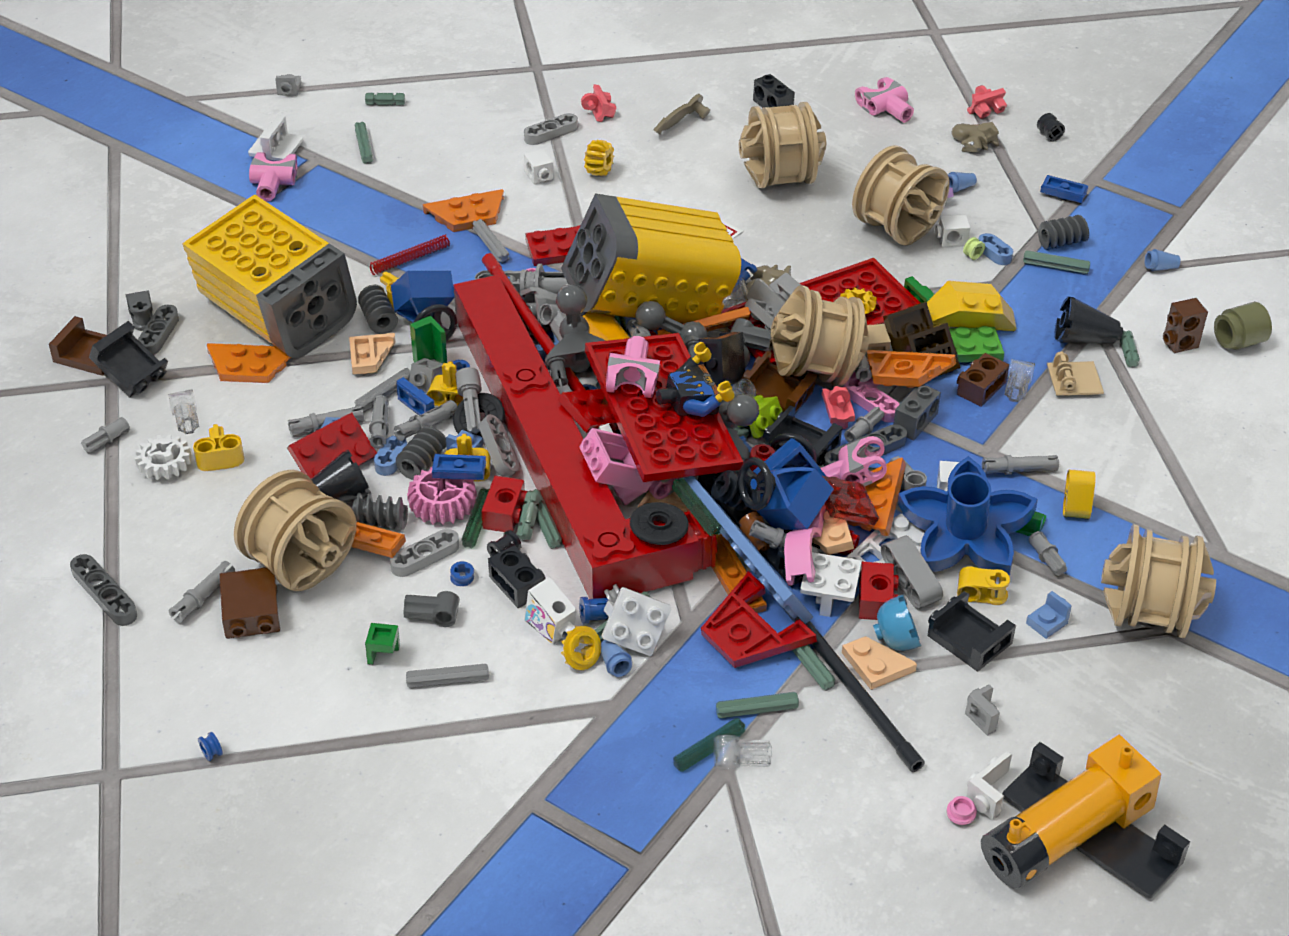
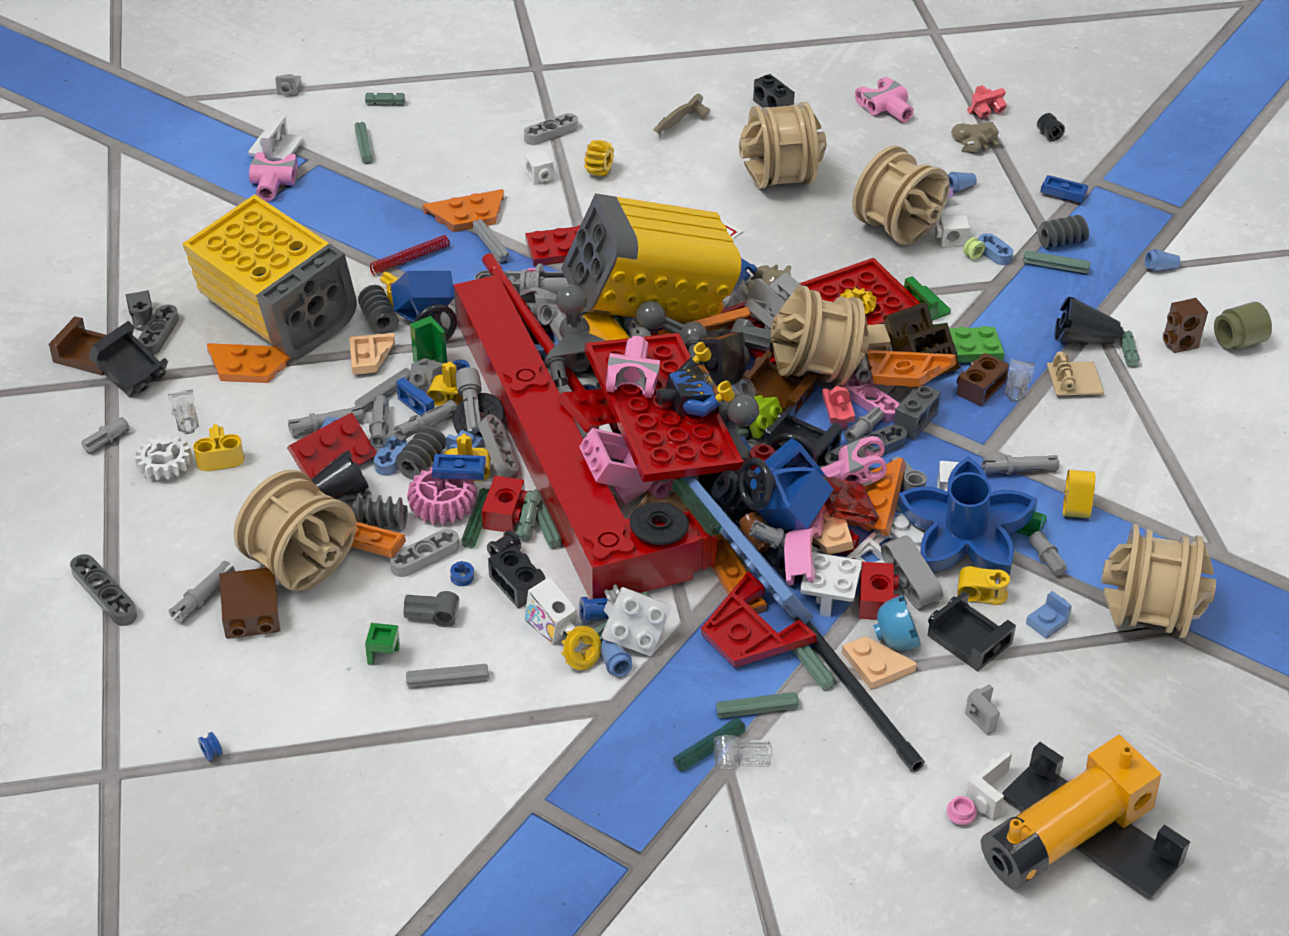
coral hips [581,84,617,122] -> none
yellow wedge [927,281,1017,331] -> none

